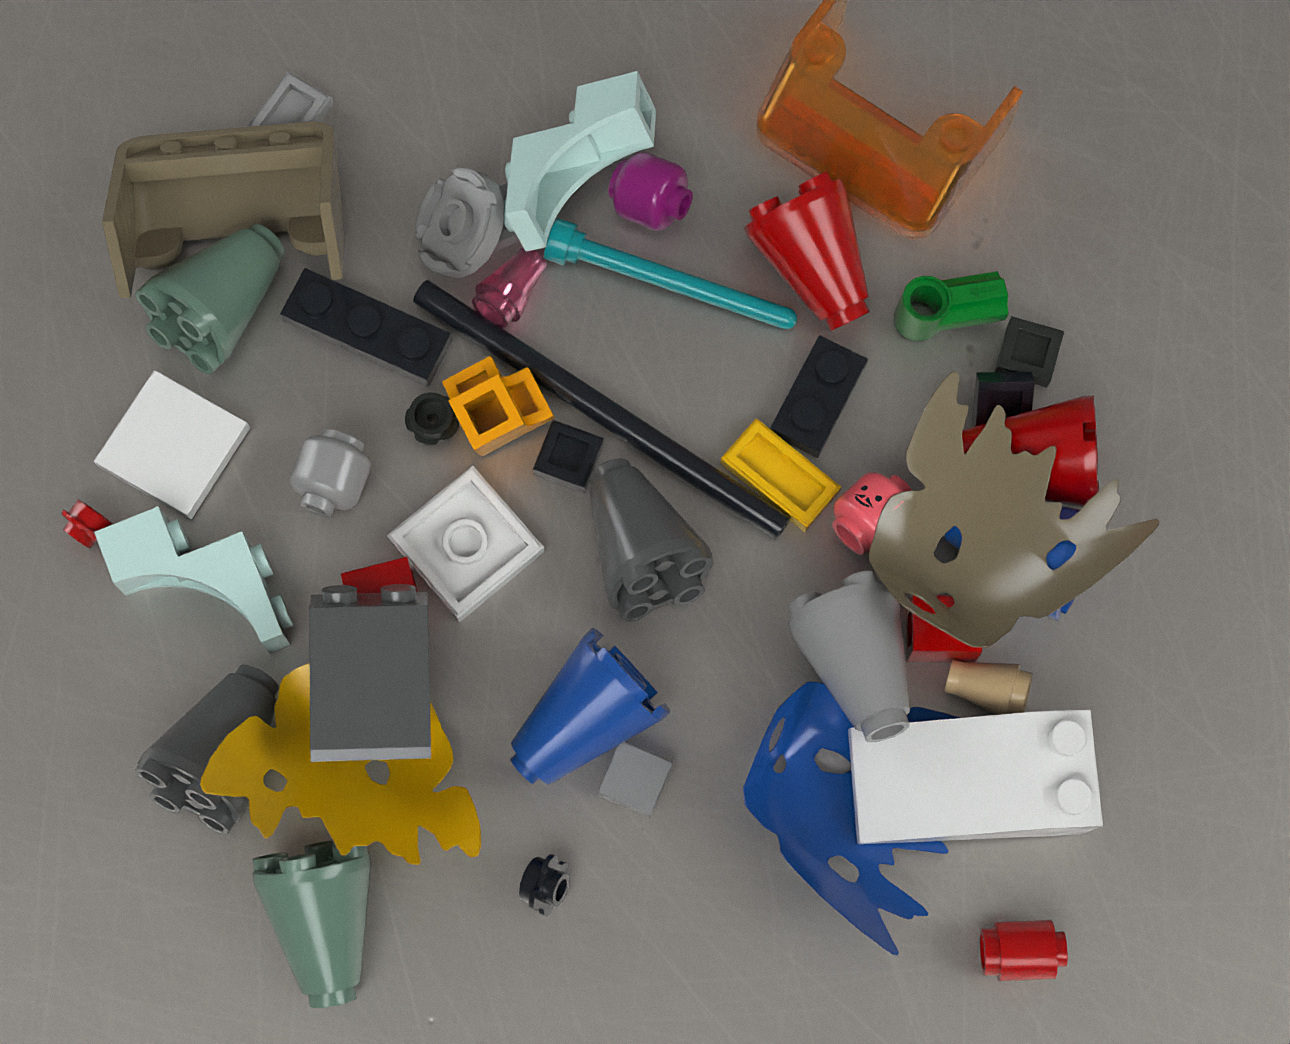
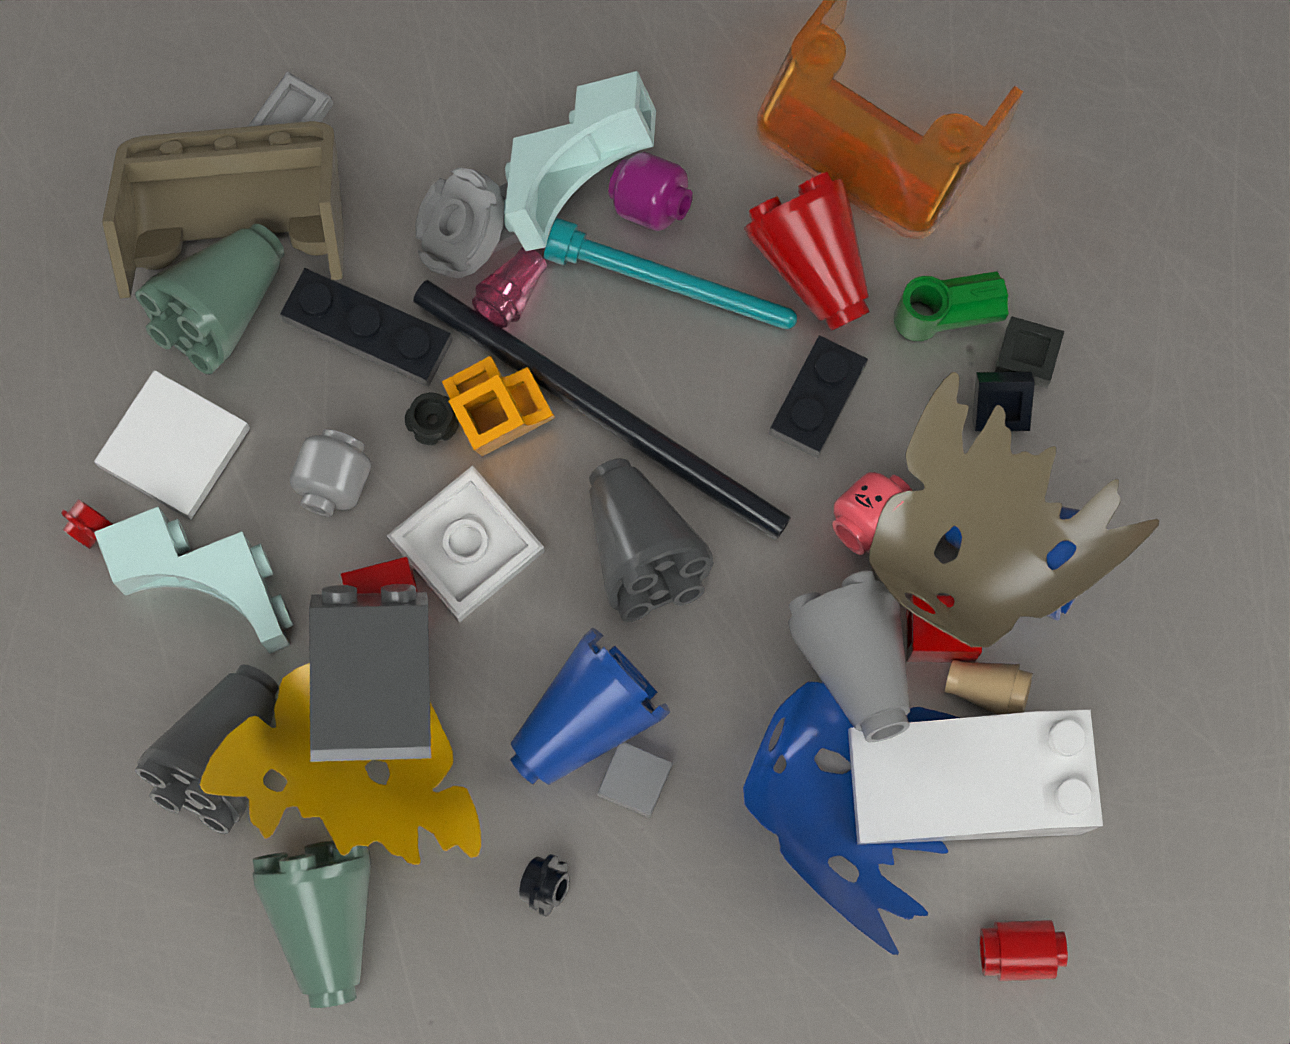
black tile [533,419,604,493] -> none
yellow tile [720,418,841,532] -> none
red cone [962,395,1099,507] -> none

